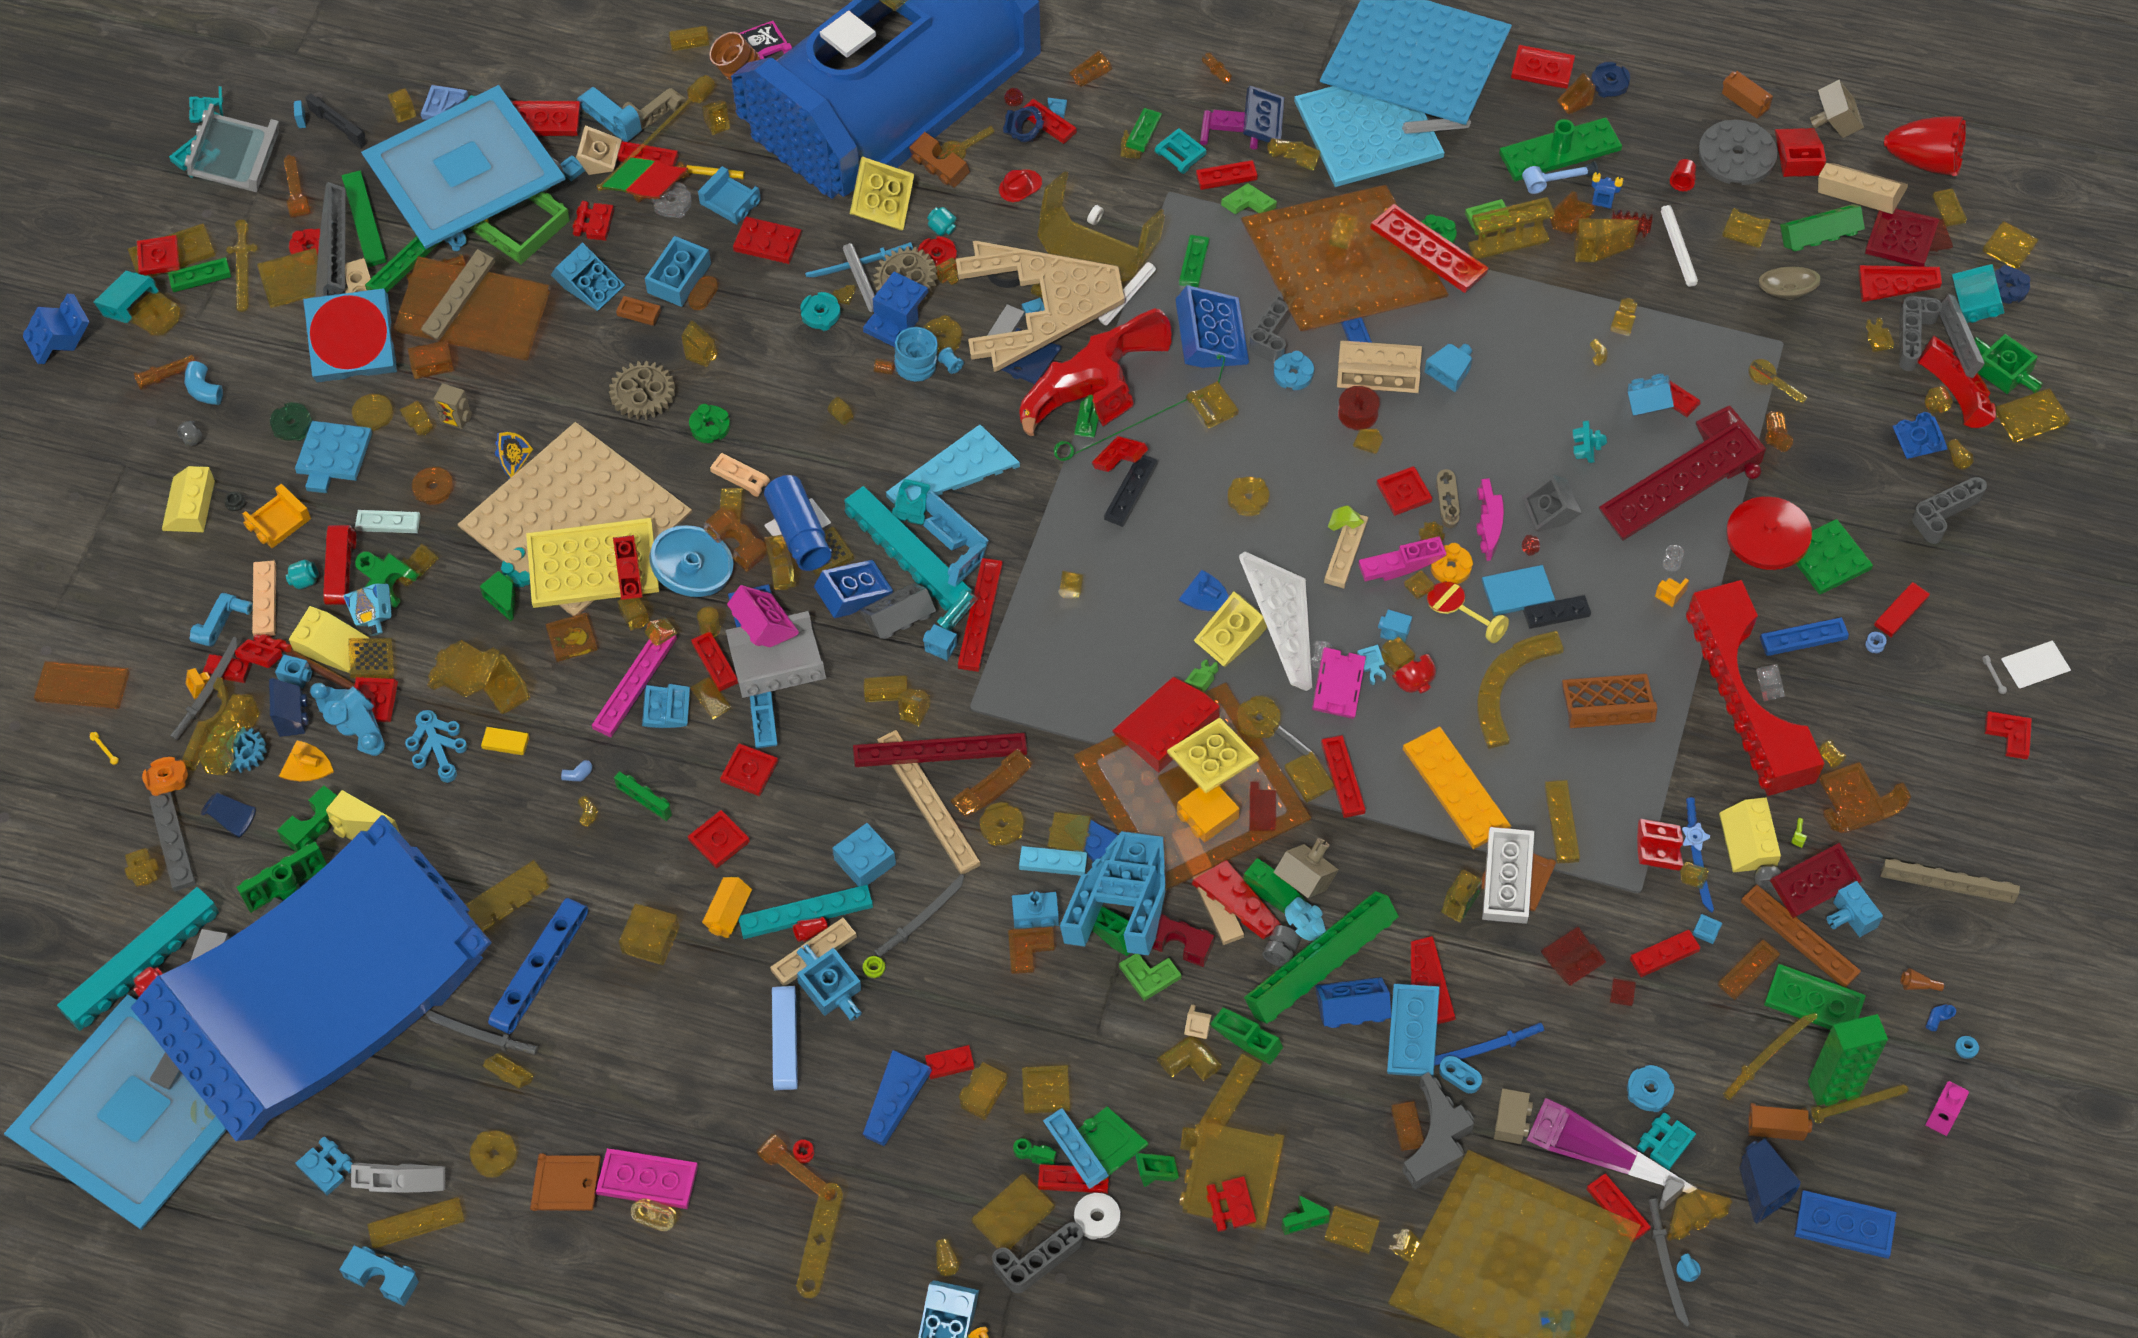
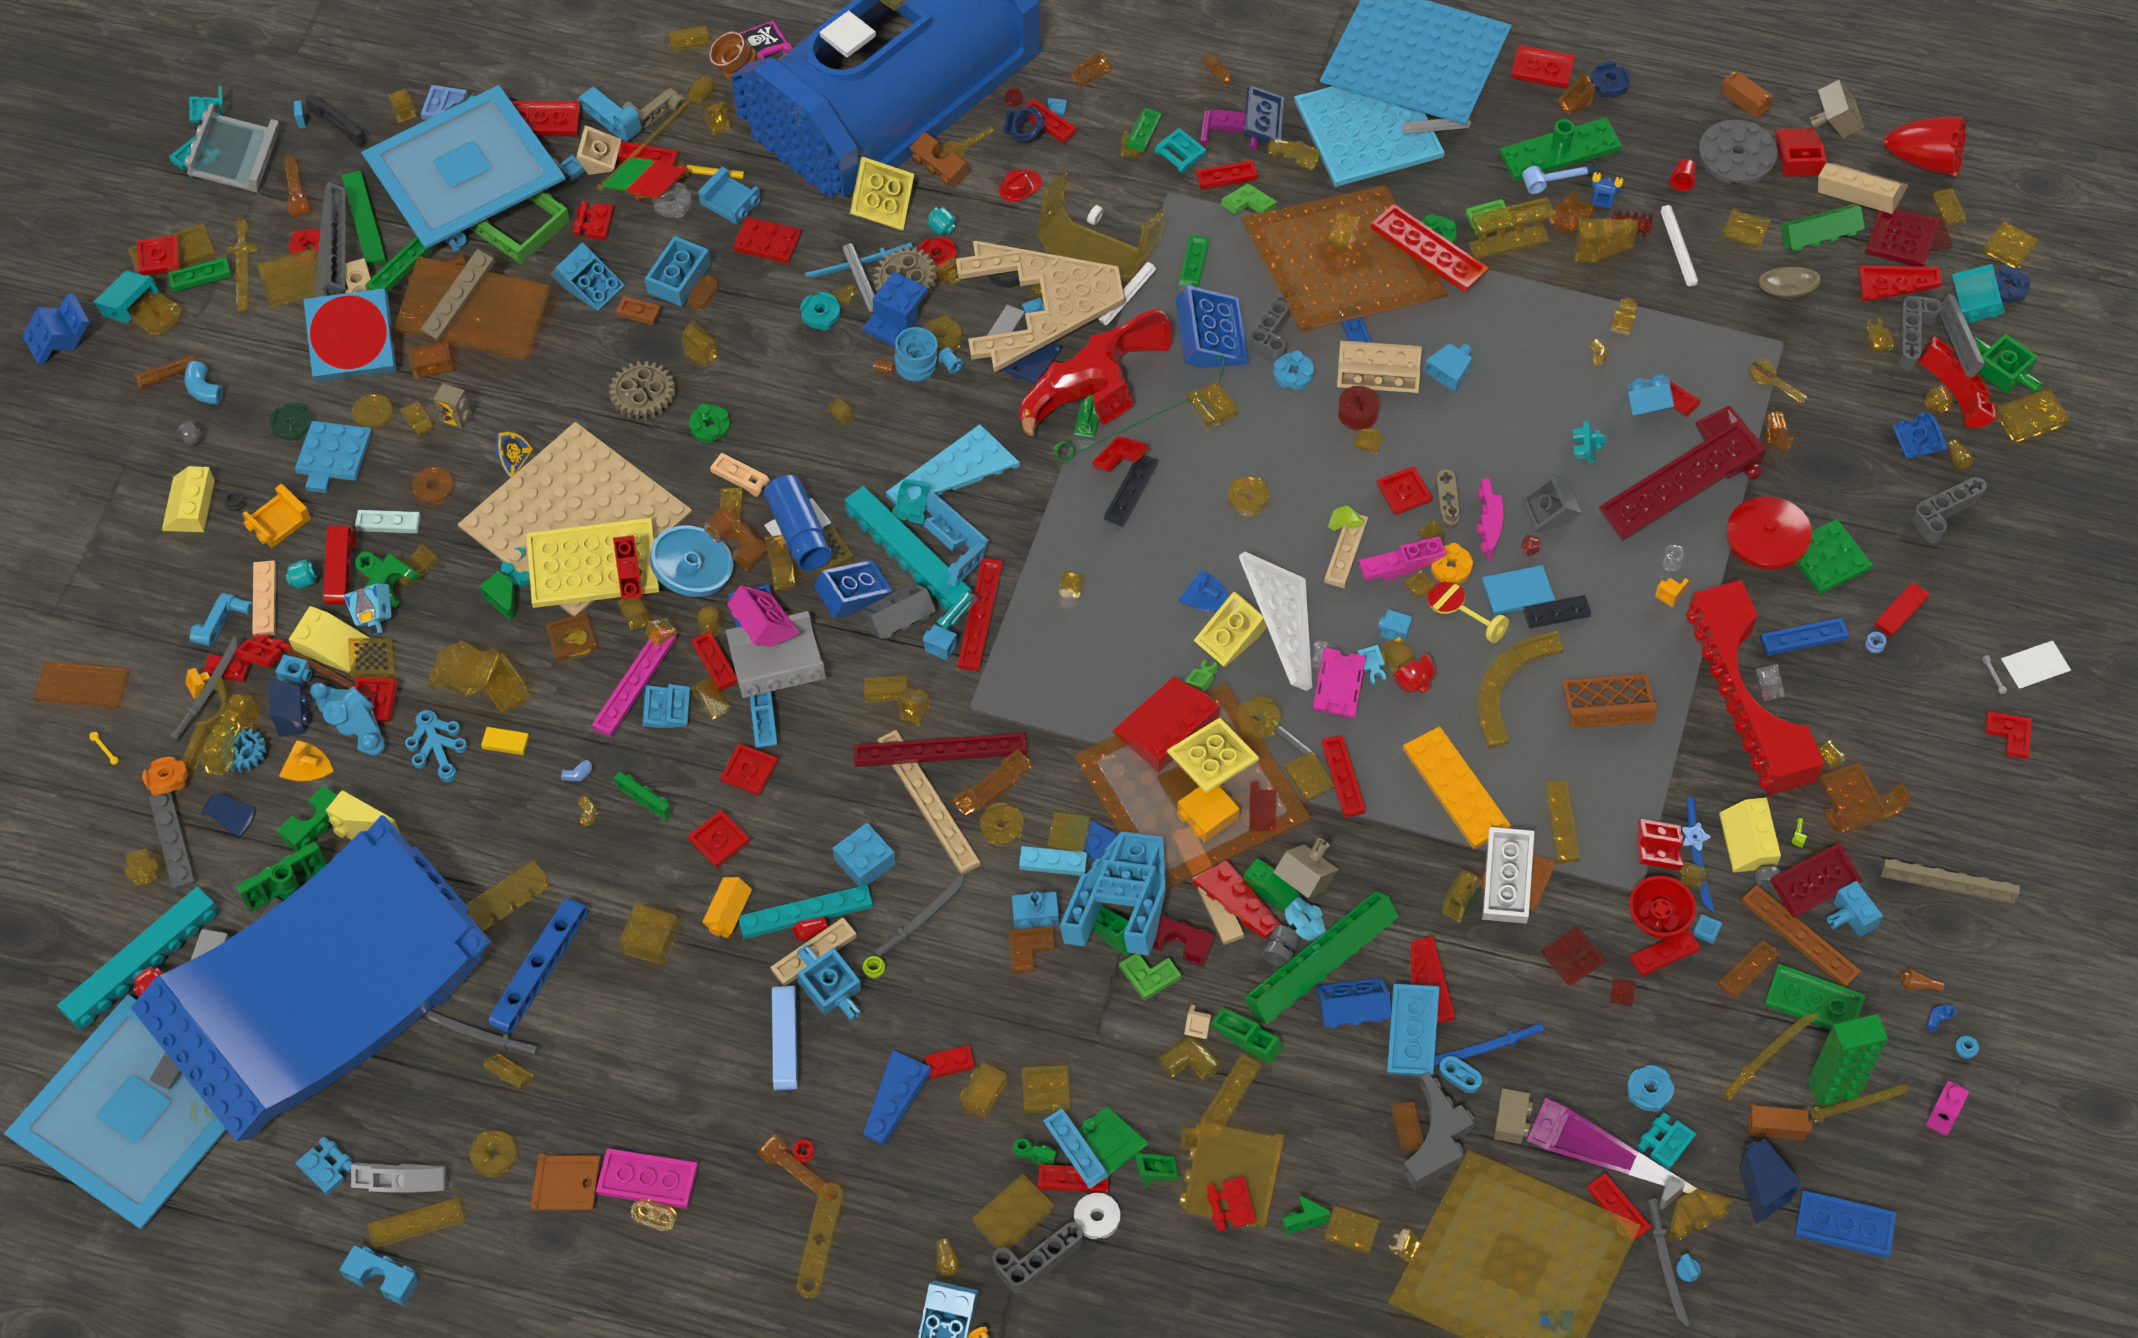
none -> red piece [1629,876,1696,939]

